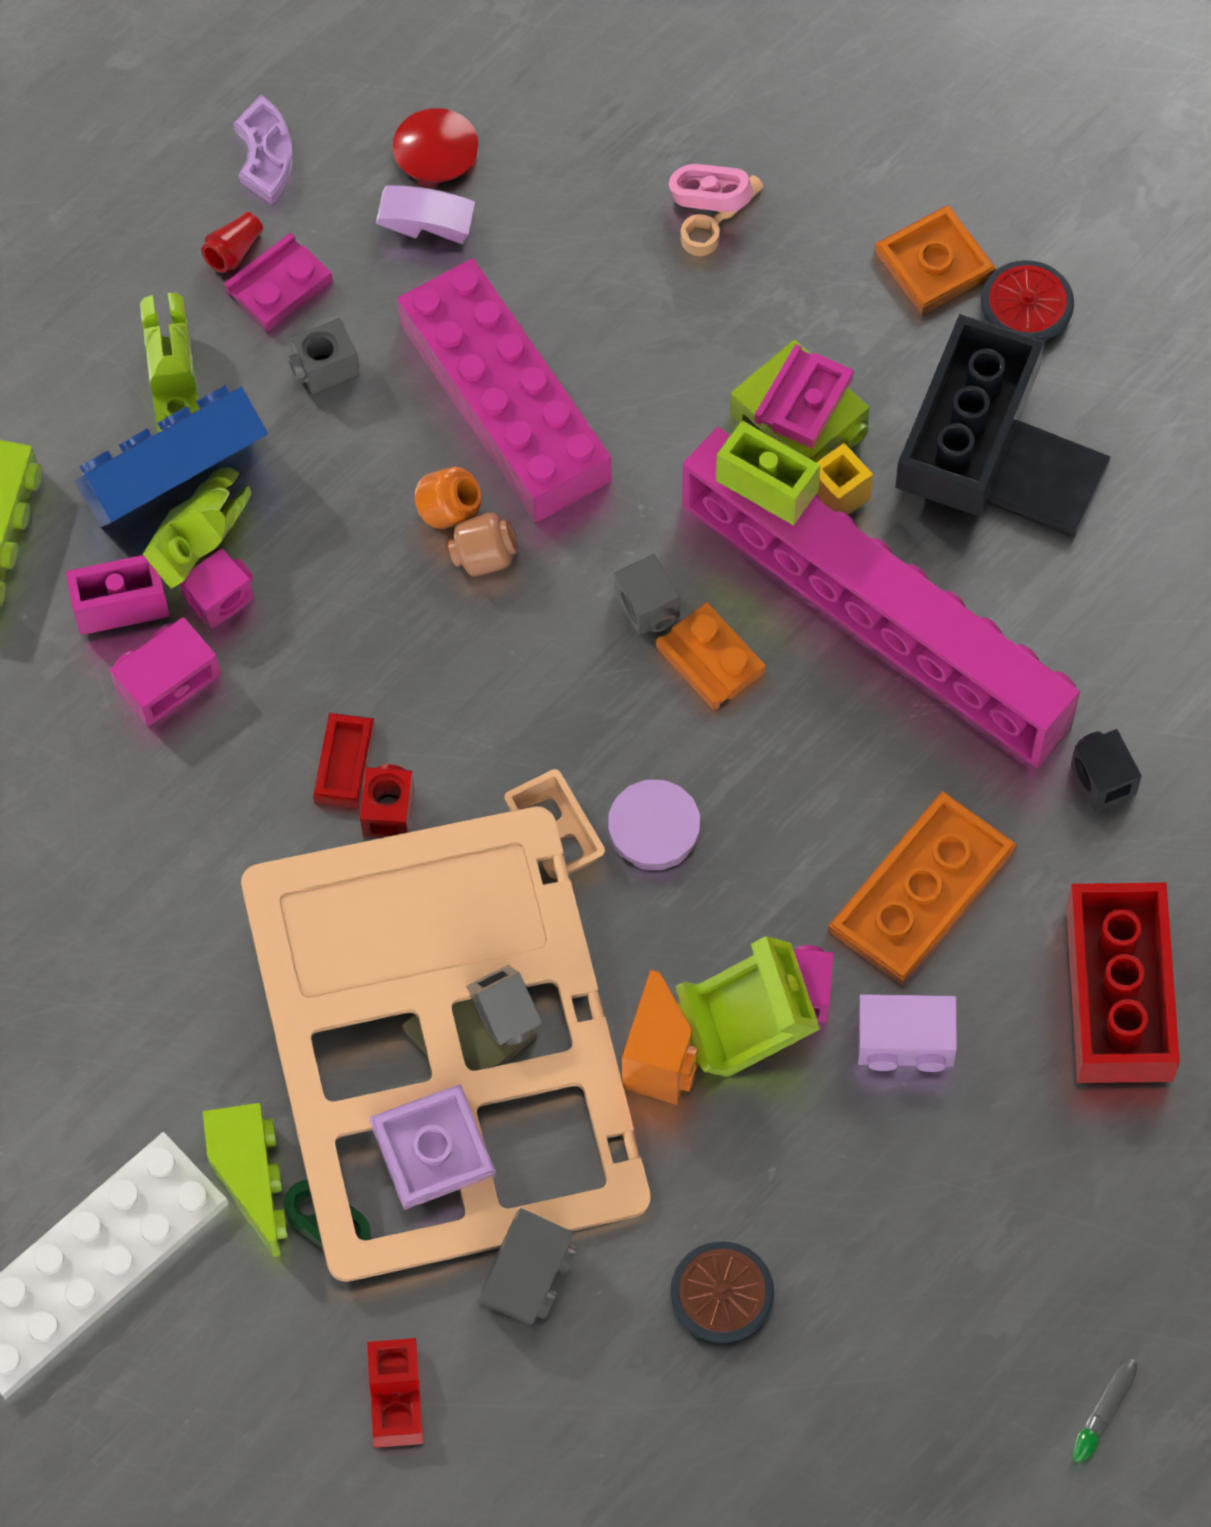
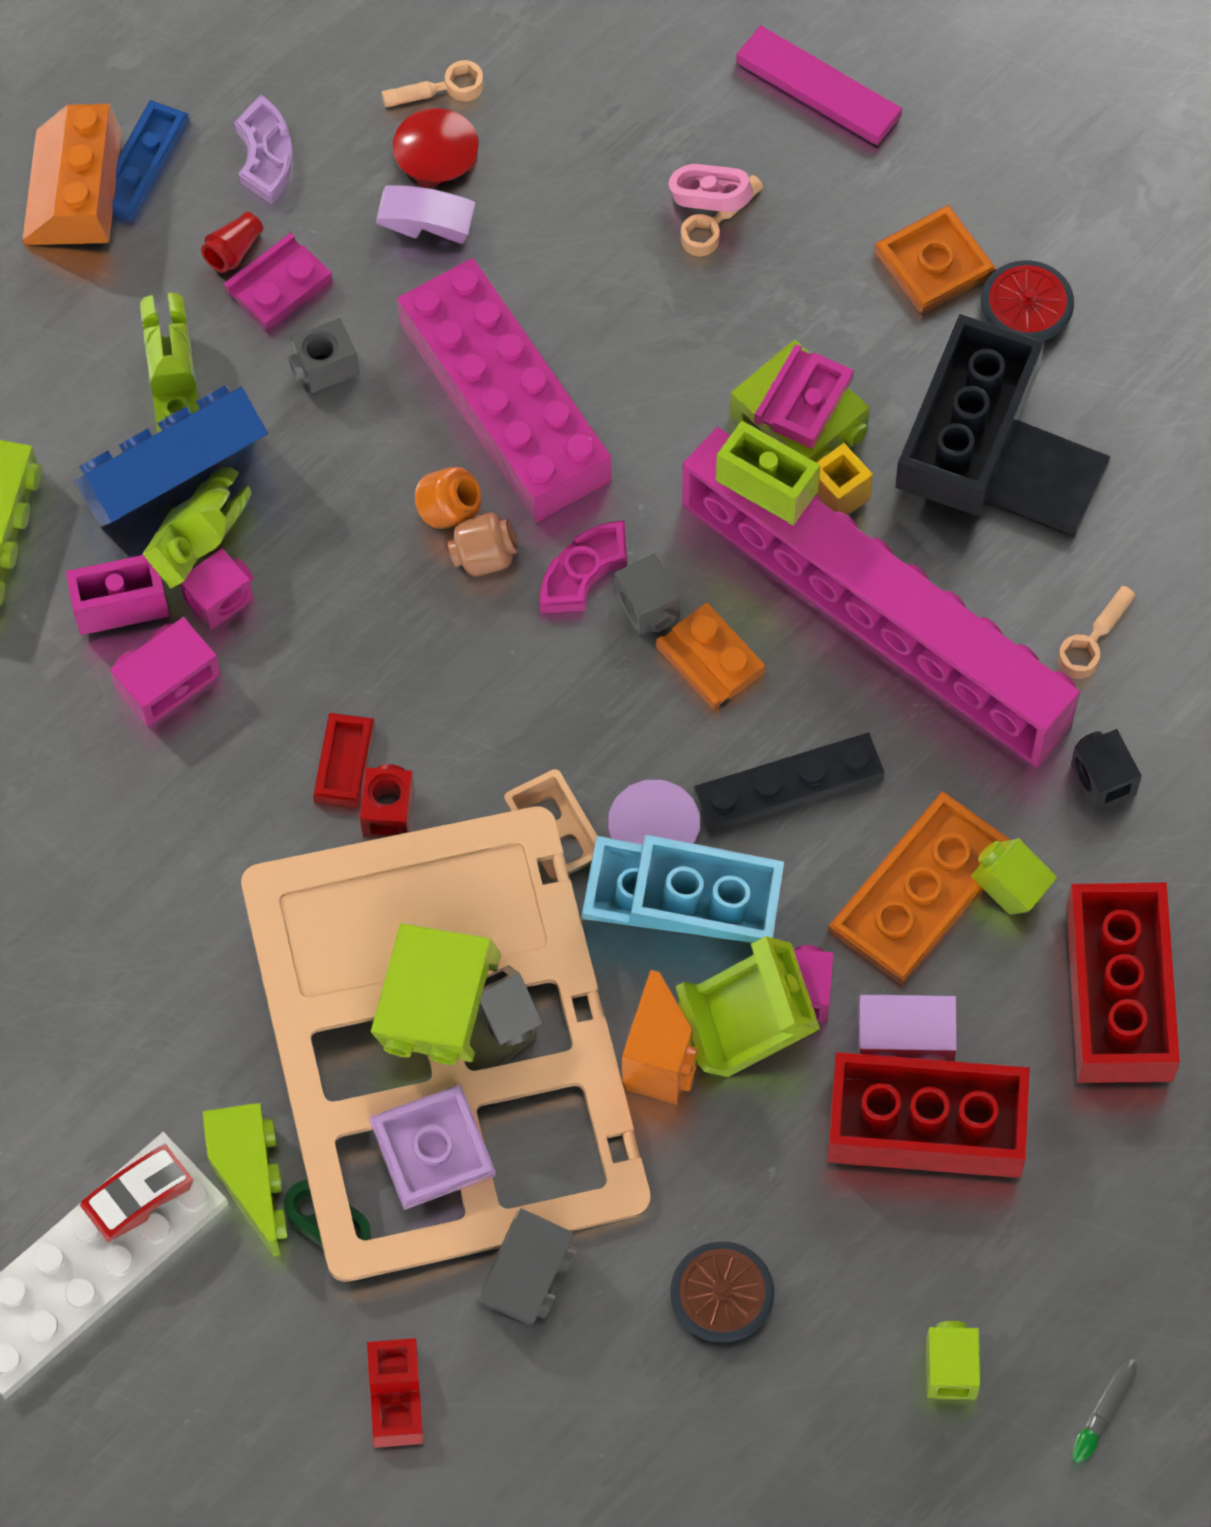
none -> orange slope [22,103,122,245]
none -> slope [80,1143,194,1243]
none -> blue tile [112,100,190,222]
none -> lime panel [371,923,502,1065]
none -> light nougat piece [381,60,484,108]
none -> dark pink tile [540,520,627,613]
none -> medium azure slope [581,835,784,943]
none -> black plate [694,732,885,834]
none -> dark pink tile [736,25,902,146]
none -> red brick [827,1052,1030,1178]
none -> lime brick [926,1321,980,1399]
none -> lime brick [971,838,1058,915]
none -> light nougat piece [1058,586,1136,679]

